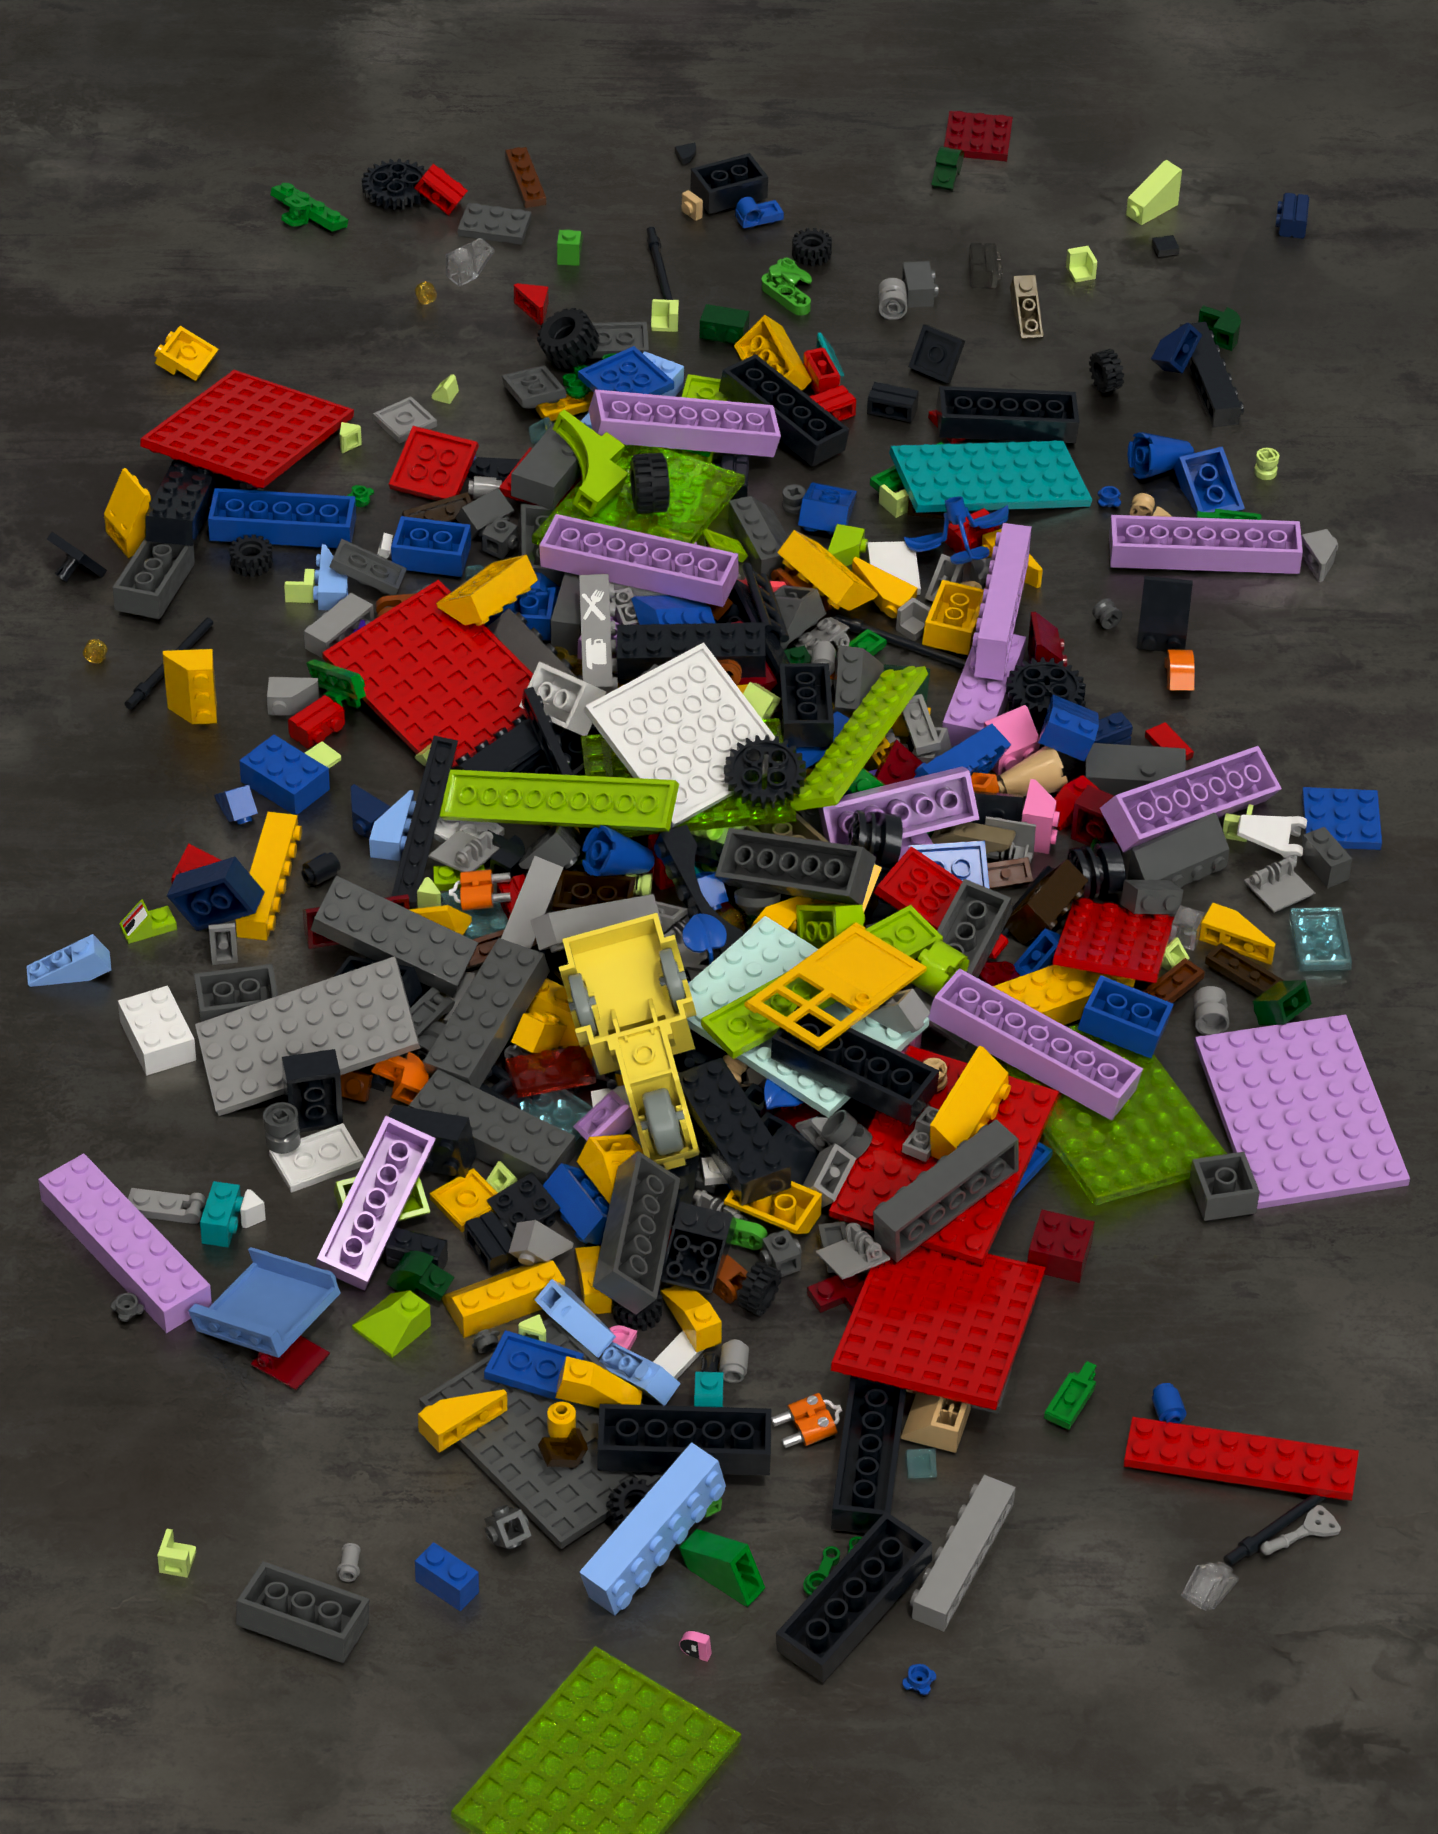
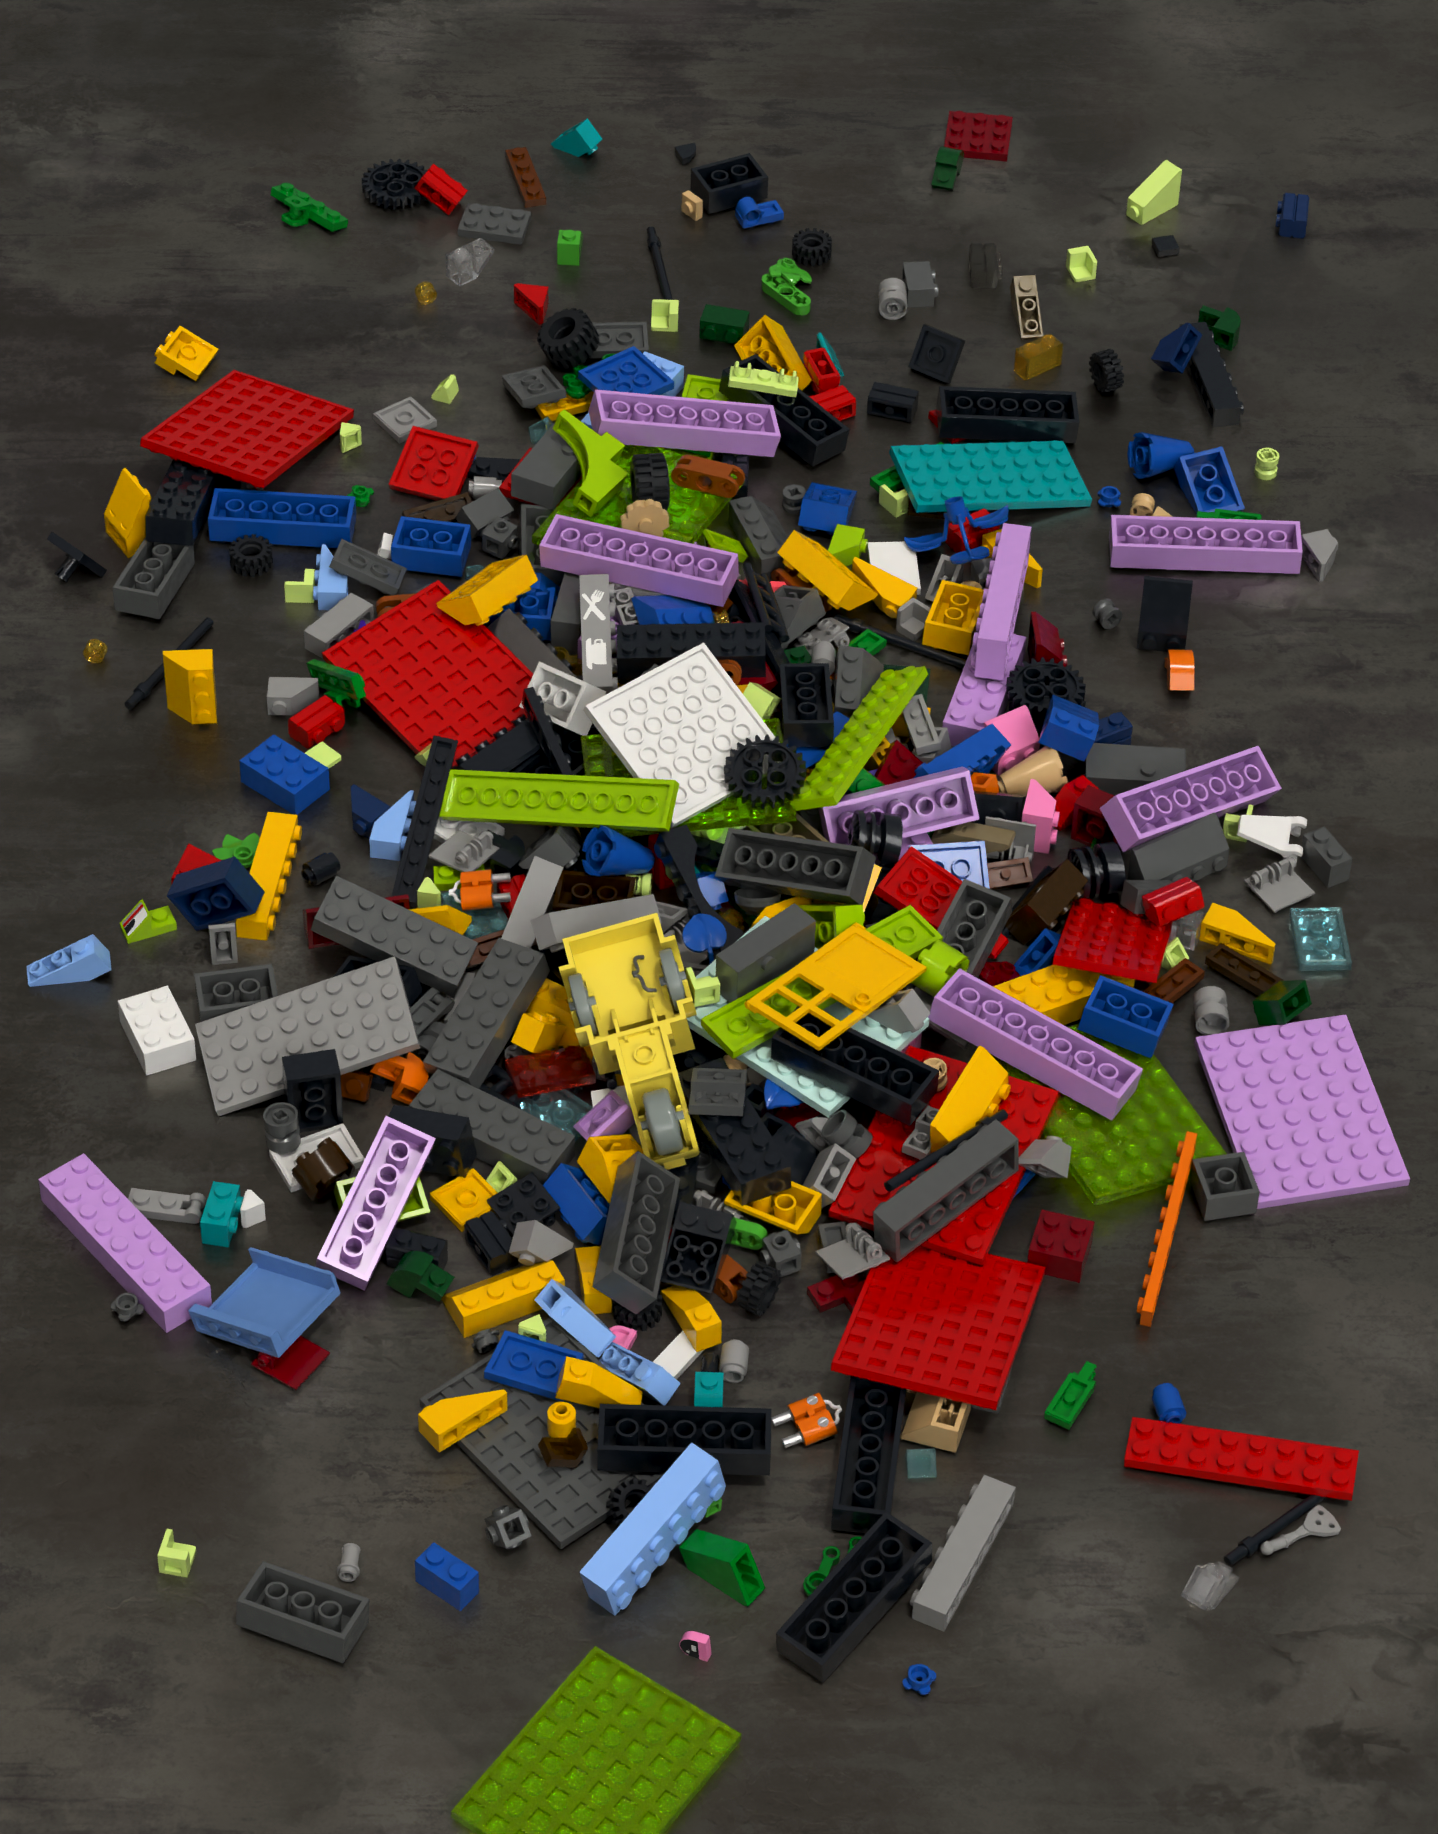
slope [214,785,258,825] -> none
lime slope [352,1290,431,1358] -> none
white plate [701,1157,727,1186] -> none
red tile [1145,722,1194,761] -> none
blue plate [1302,787,1382,850] -> none
none -> bright green plate [212,833,260,868]
none -> dark brown brick [292,1137,355,1201]
none -> teal slope [551,118,602,157]
none -> tan plant [620,499,669,537]
none -> dark grey piece [632,955,657,992]
none -> dark orange piece [671,455,745,498]
none -> yellowish green panel [685,967,720,1007]
none -> dark grey slope [689,1068,747,1116]
none -> clear yellow bush [713,609,730,623]
none -> dark grey brick [715,903,816,1003]
none -> yellowish green plate [728,361,799,398]
none -> black bar [884,1109,1008,1192]
none -> clear yellow brick [1014,334,1063,380]
none -> light grey slope [1019,1136,1072,1178]
none -> orange plate [1136,1131,1197,1327]
none -> red brick [1142,877,1205,927]

